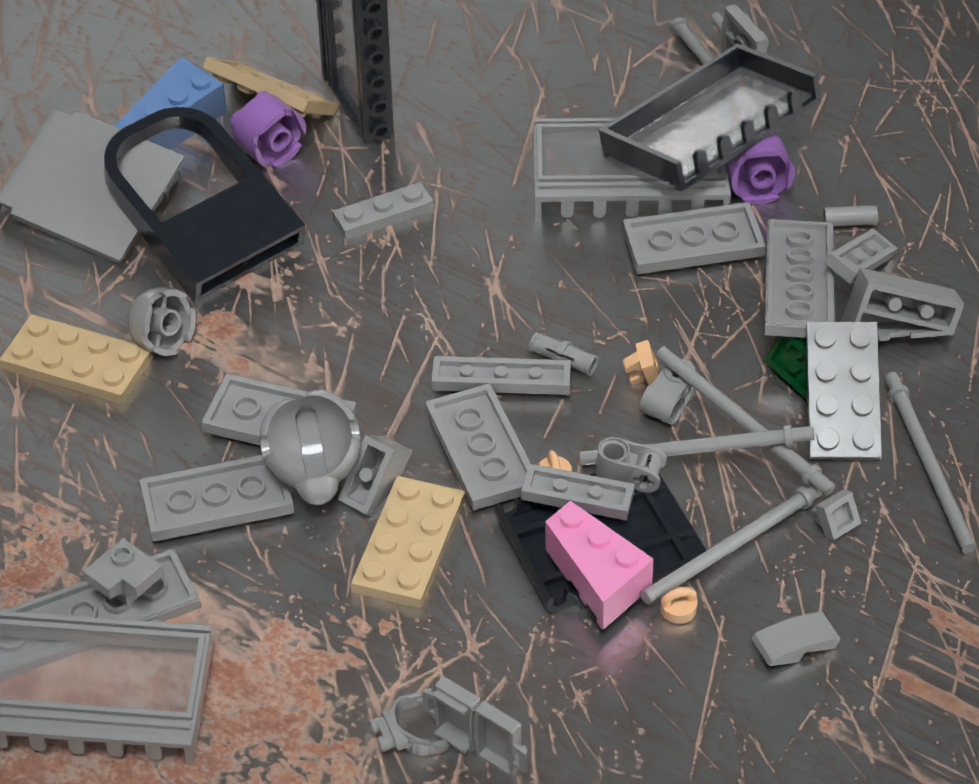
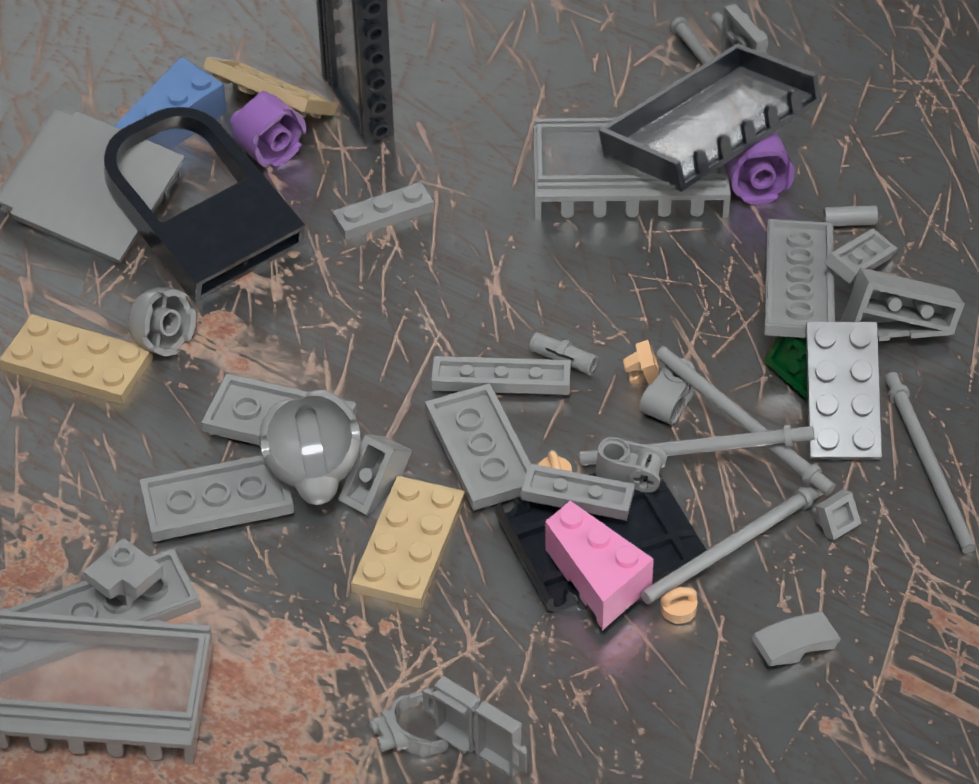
light grey plate [622,202,766,274] -> none

